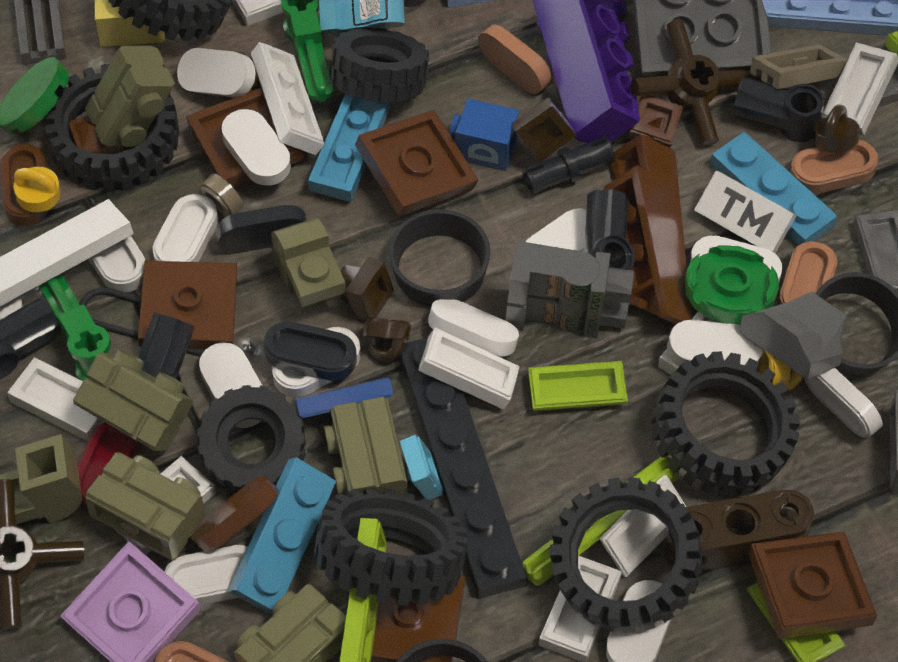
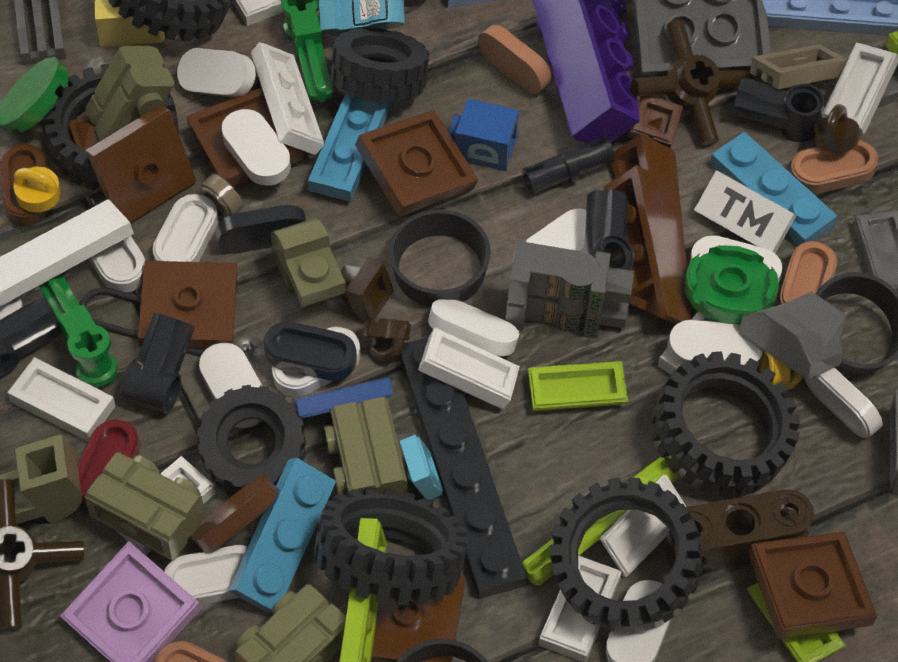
olive brick [73,349,193,451] -> none
dark brown tile [512,97,577,162] -> none
none -> reddish brown plate [86,104,196,222]

